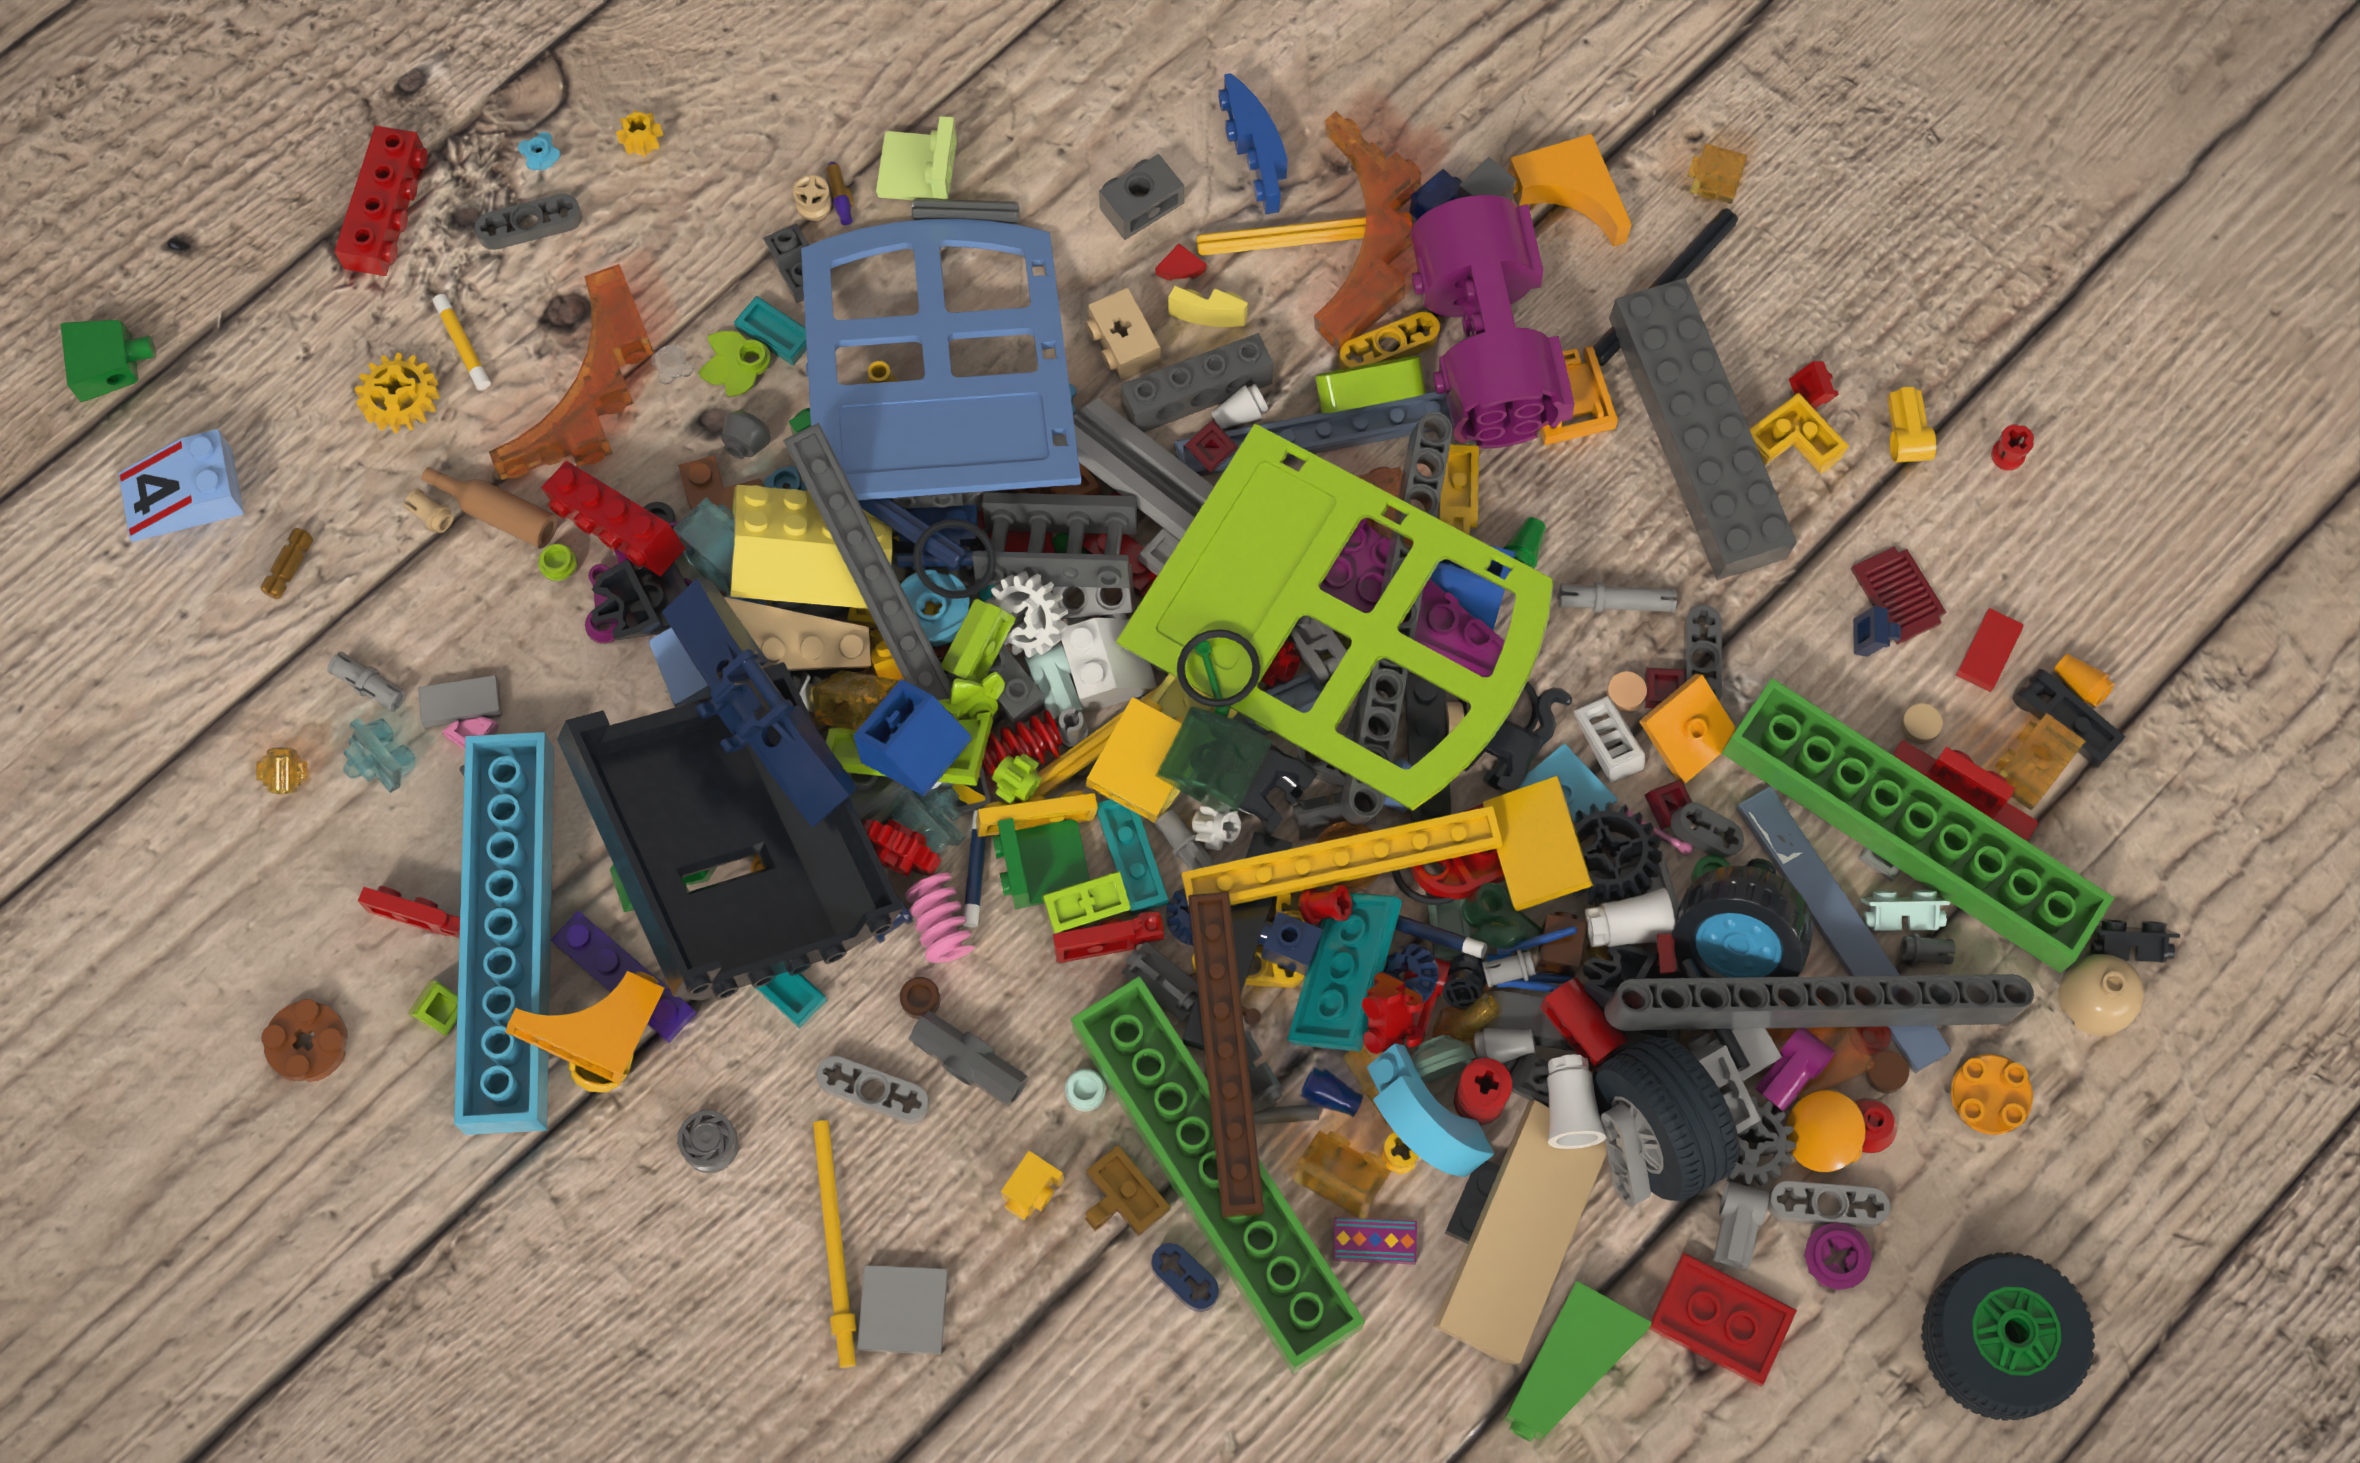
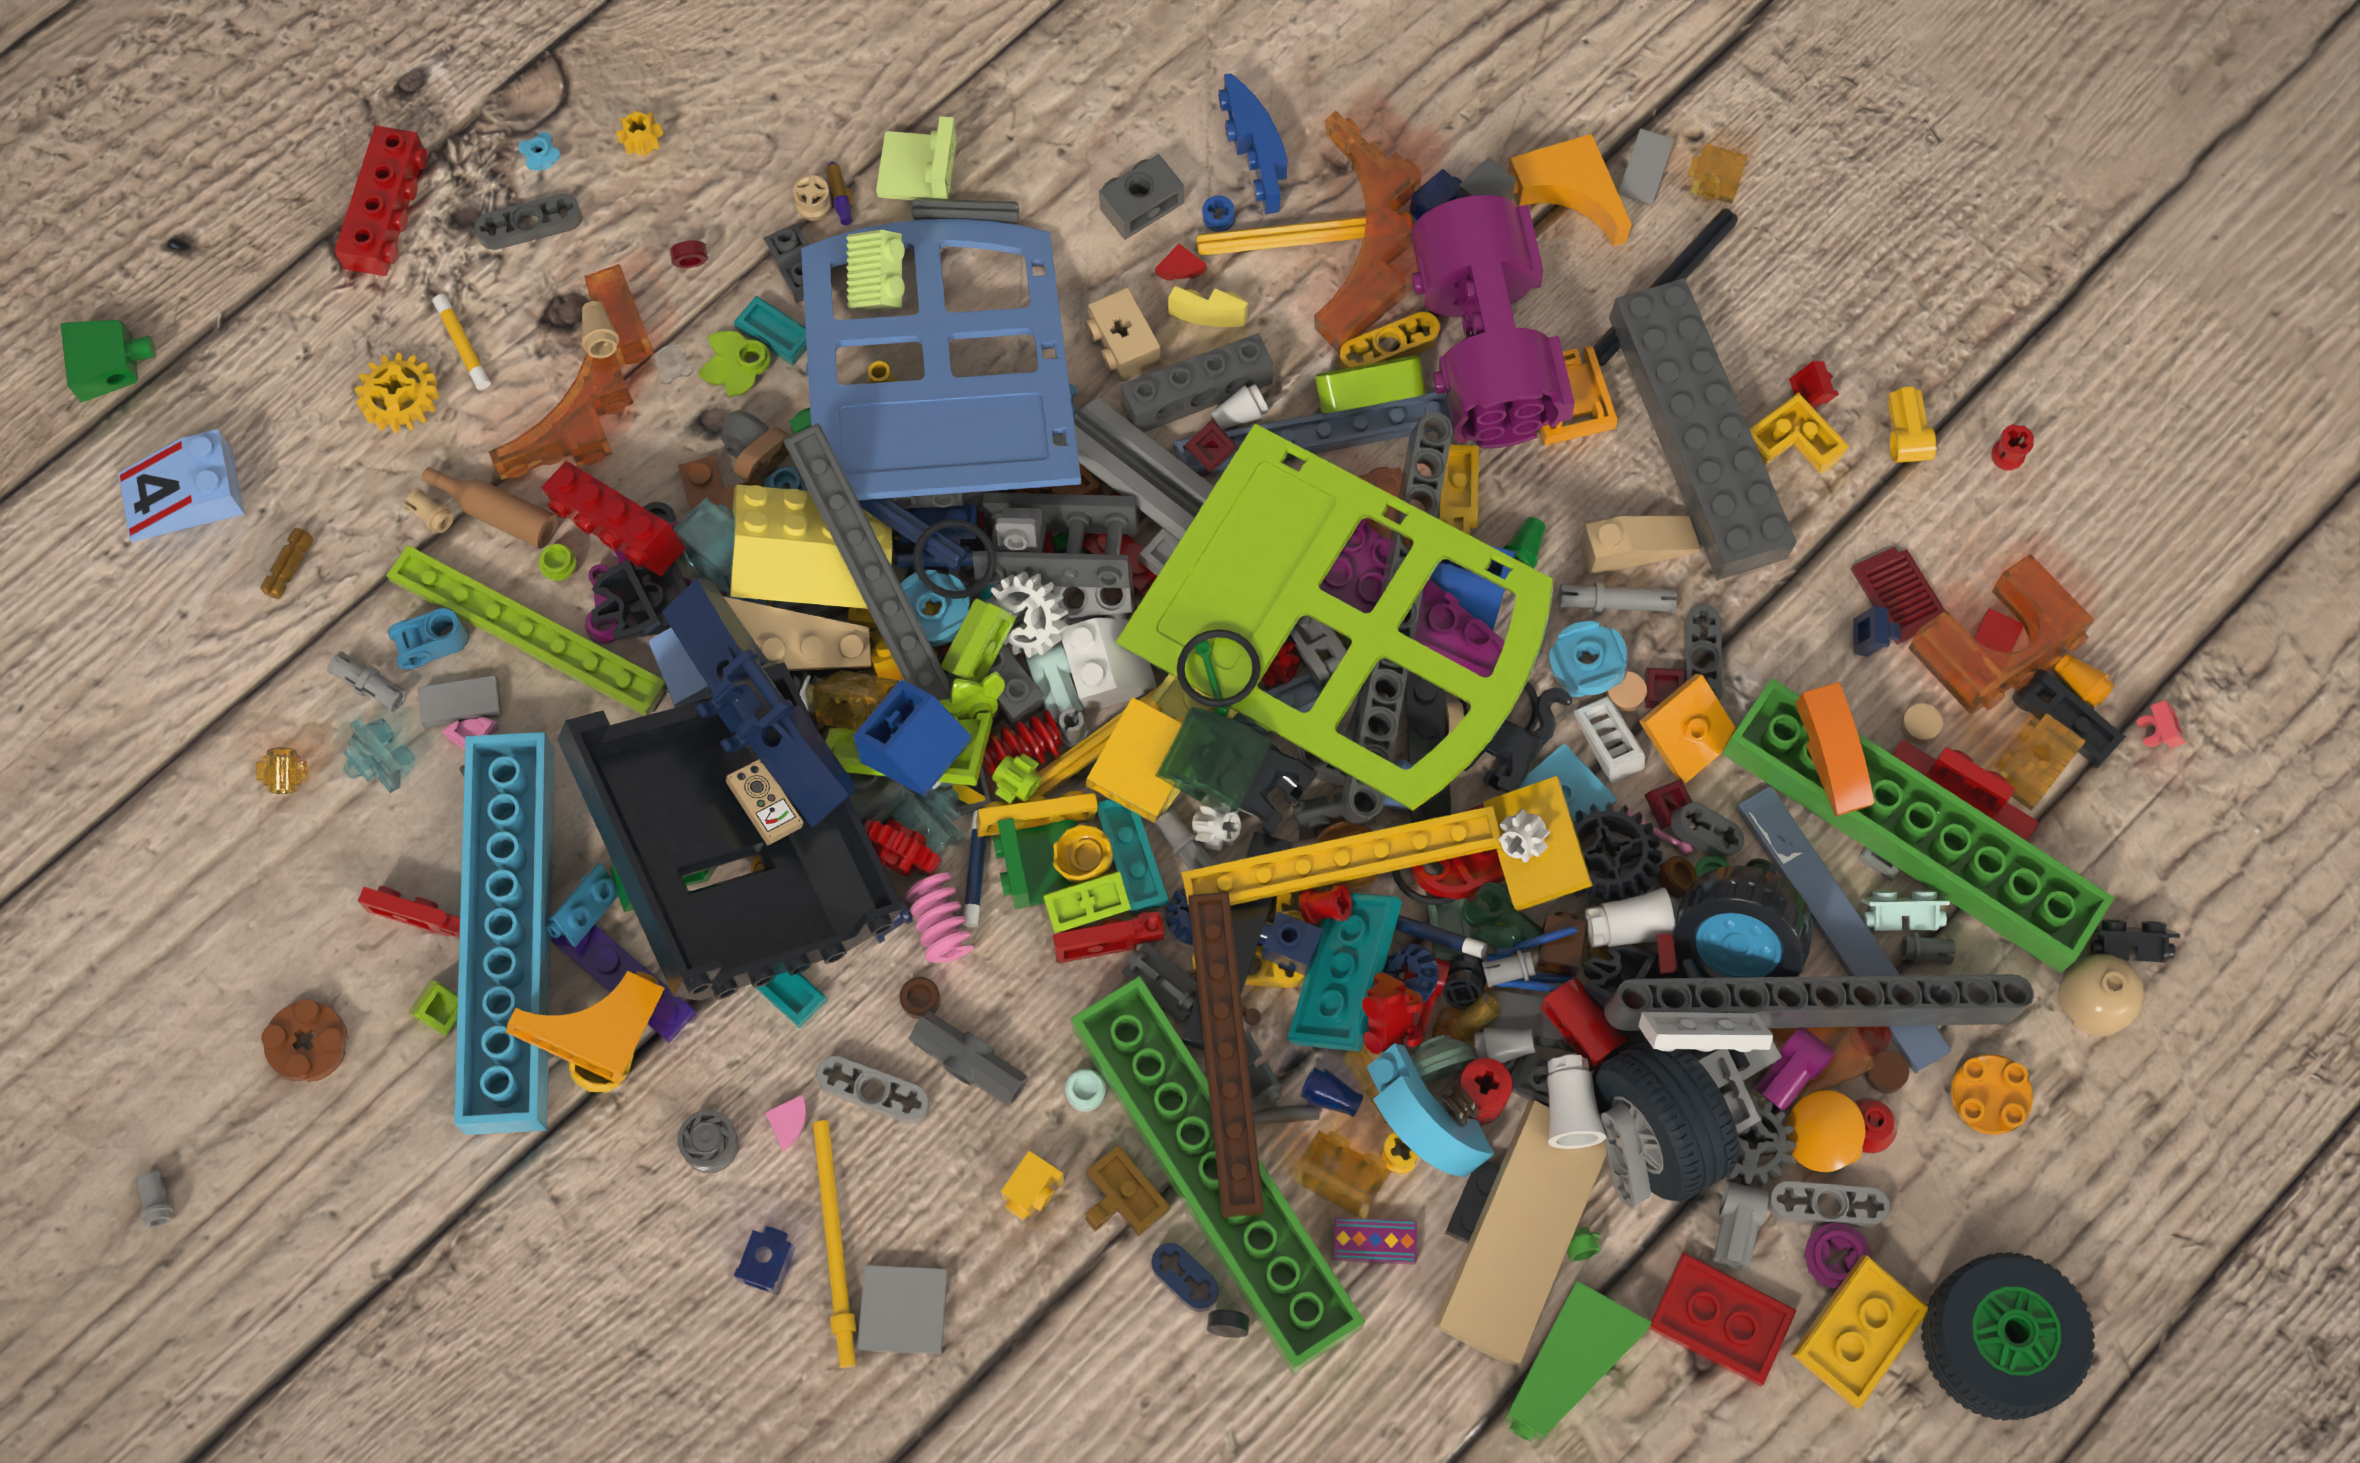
none -> light grey pin [135,1171,174,1227]
none -> lime plate [386,545,667,716]
none -> dark azure piece [388,608,469,670]
none -> dark azure hinge [545,863,618,947]
none -> tan cone [582,301,619,358]
none -> dark red tile [670,240,708,269]
none -> tan tile [726,759,803,846]
none -> medium nougat beam [734,427,791,484]
none -> clear blue brick [734,1226,796,1296]
none -> bright pink tile [765,1095,807,1151]
none -> yellowish green brick [846,230,905,312]
none -> light grey bracket [996,508,1043,552]
none -> yellow hair [1052,824,1113,883]
none -> blue bush [1202,195,1235,232]
none -> black tile [1207,1309,1250,1338]
none -> dark brown bush [1440,1085,1479,1127]
none -> white gear [1498,809,1550,863]
none -> medium azure plate [1549,621,1628,697]
none -> bright green plate [1567,1227,1601,1262]
none -> tan slope [1579,516,1700,576]
none -> light grey tile [1618,128,1675,205]
none -> white plate [1639,1012,1773,1052]
none -> reddish brown tile [1658,856,1697,898]
none -> yellow tile [1790,1255,1928,1409]
none -> orange slope [1795,682,1874,817]
none -> clear orange arch [1908,554,2095,715]
none -> coral tile [2136,700,2186,749]

